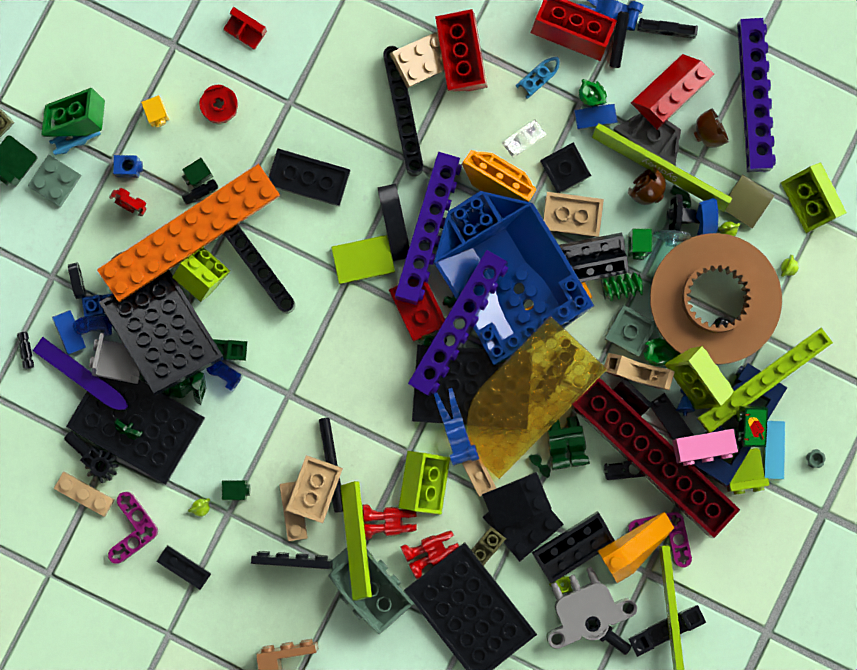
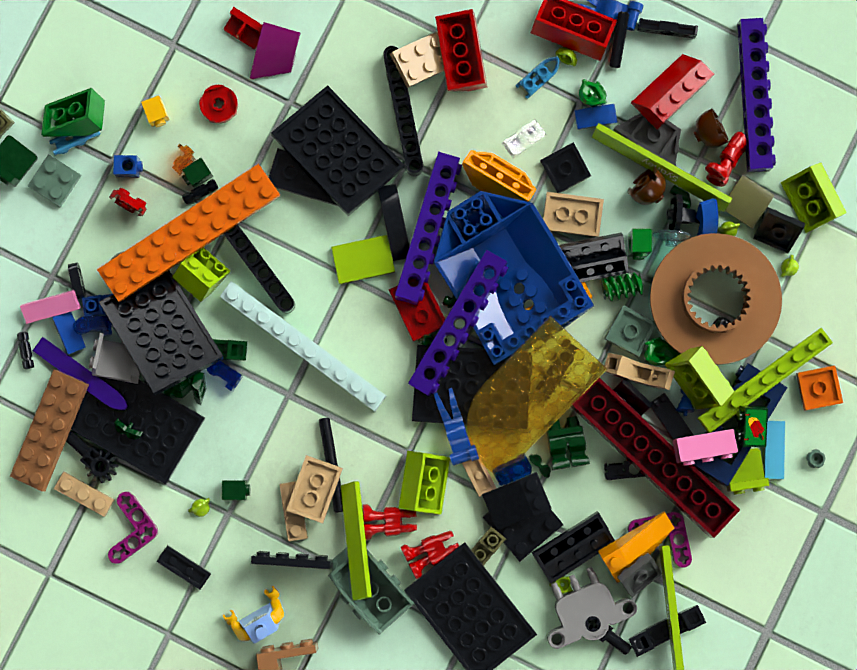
none -> medium nougat plate [10,369,89,492]
none -> bright pink tile [20,290,81,324]
none -> clear orange bracket [172,144,196,175]
none -> light aqua brick [220,281,387,411]
none -> torso [223,586,284,644]
none -> magenta slope [250,22,301,79]
none -> black plate [271,85,405,216]
none -> clear blue leg [492,453,532,486]
none -> lime piece [555,47,577,66]
none -> dark grey plate [618,553,662,597]
none -> red piece [705,132,747,187]
none -> black bracket [753,207,805,254]
none -> orange plate [796,365,843,411]

